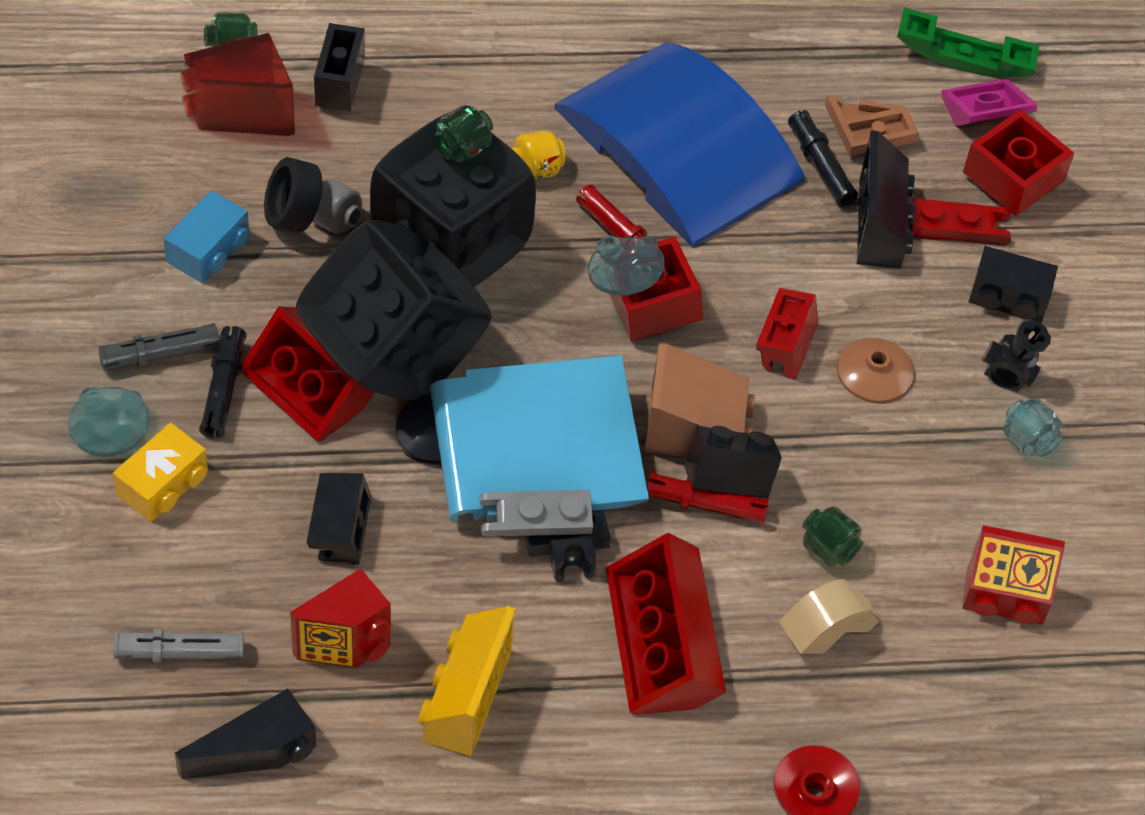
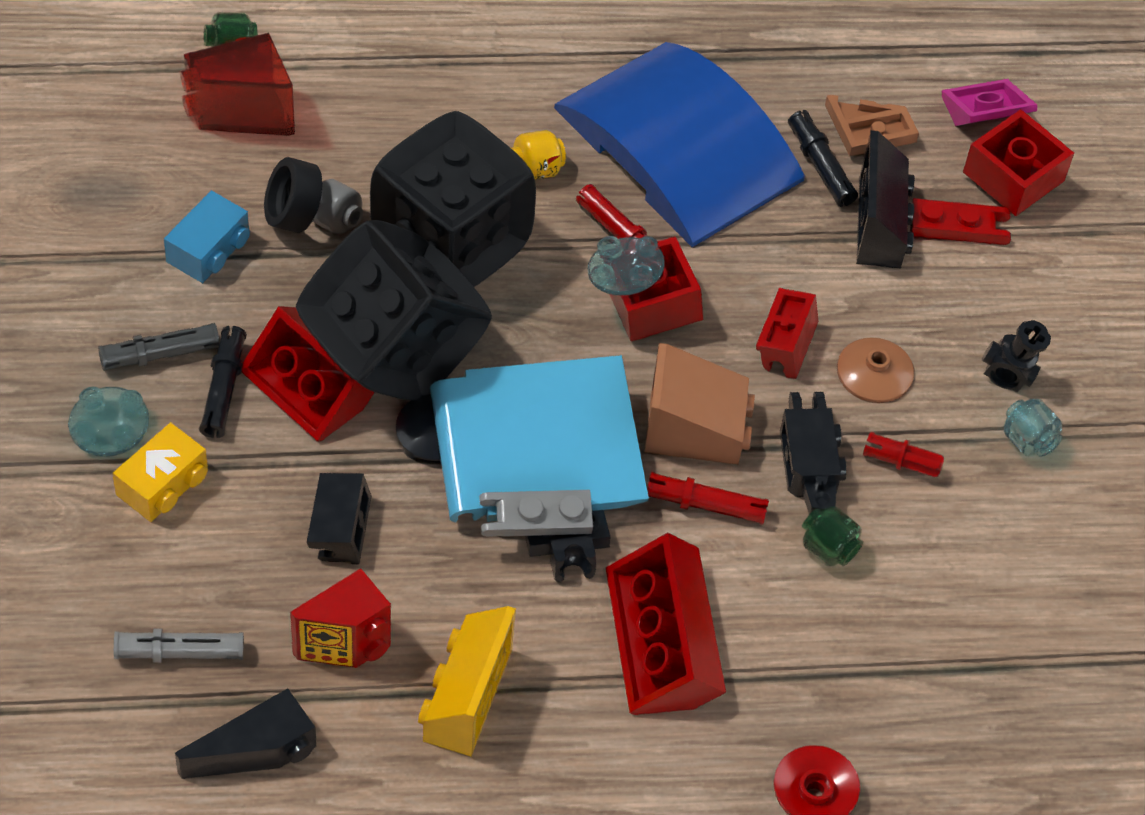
black brick [314,23,365,111] -> none
clear green head [434,105,493,163] -> none
black brick [684,425,782,499] -> none
tan brick [778,579,879,654] -> none
green slope [897,7,1040,77] -> none
slope [962,525,1065,625] -> none
black brick [968,246,1058,323] -> none
none -> black hinge [780,392,846,517]
none -> red axle [863,432,944,477]

